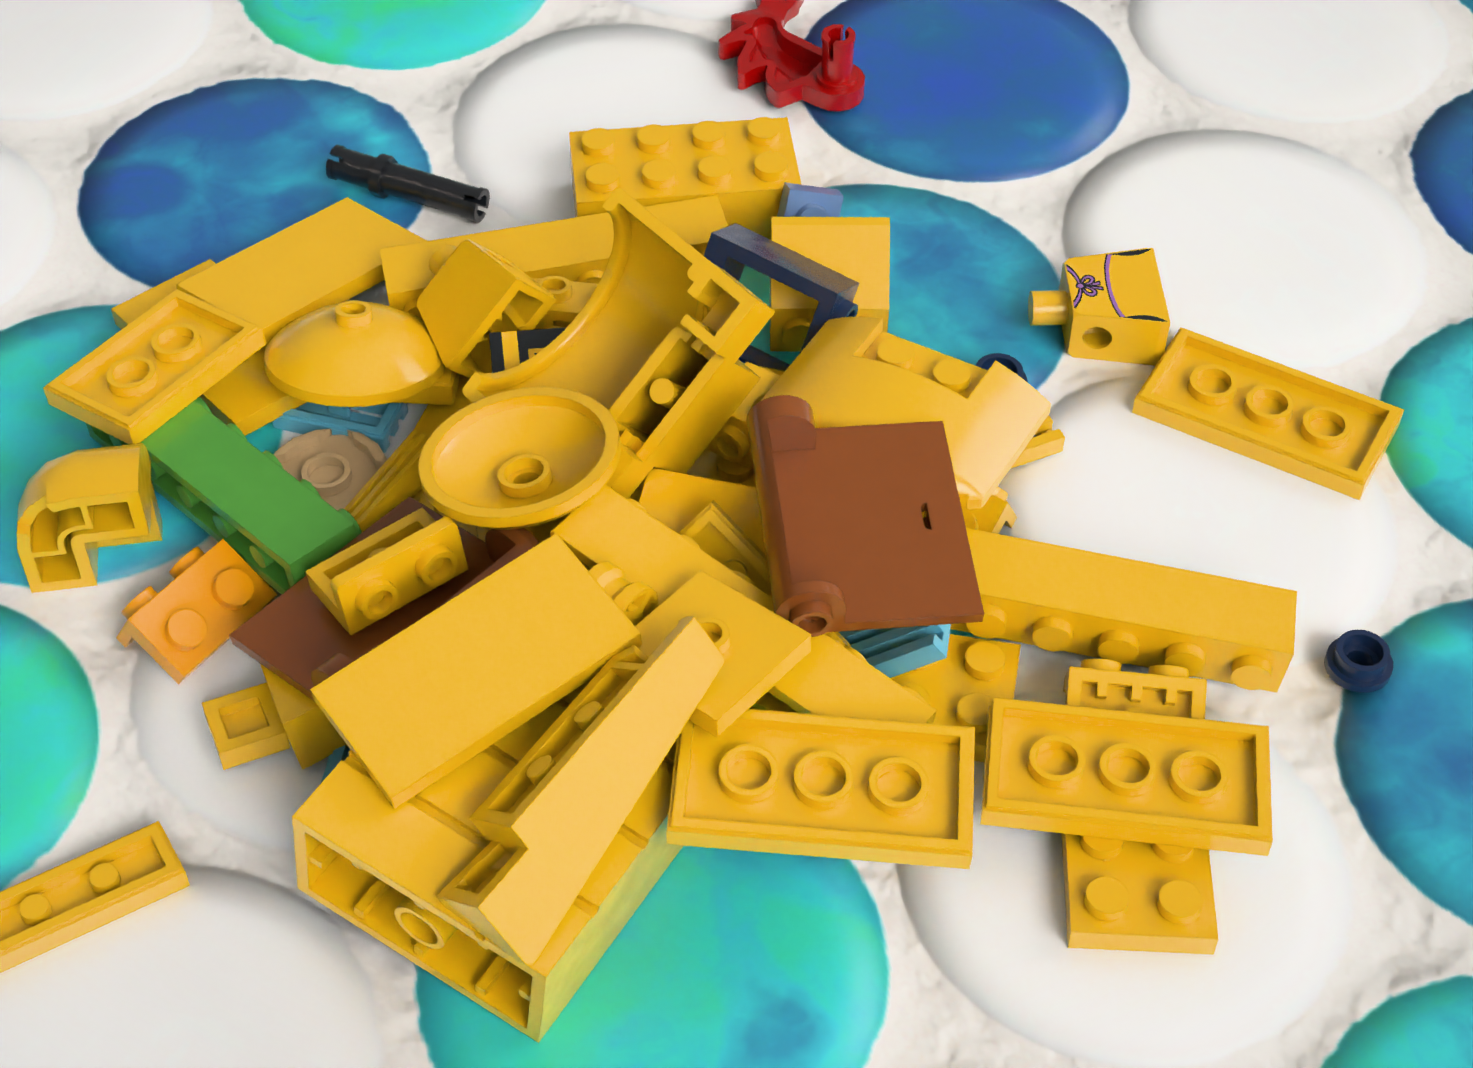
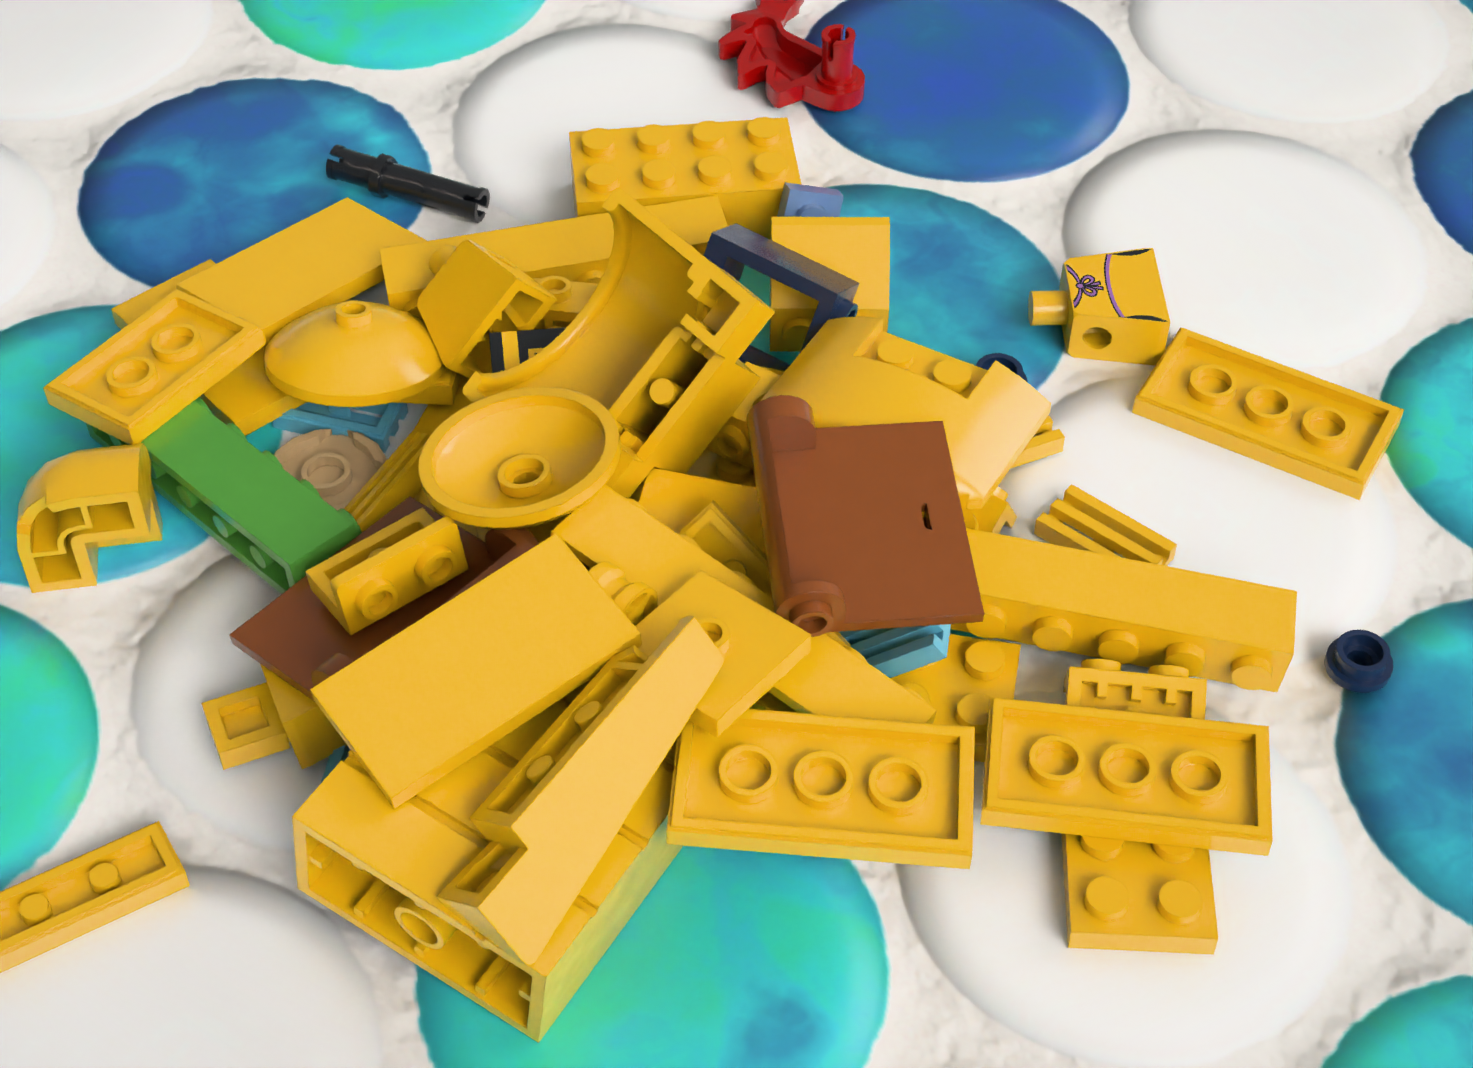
light orange bracket [116,539,278,685] -> none
none -> yellow tile [1034,484,1177,566]

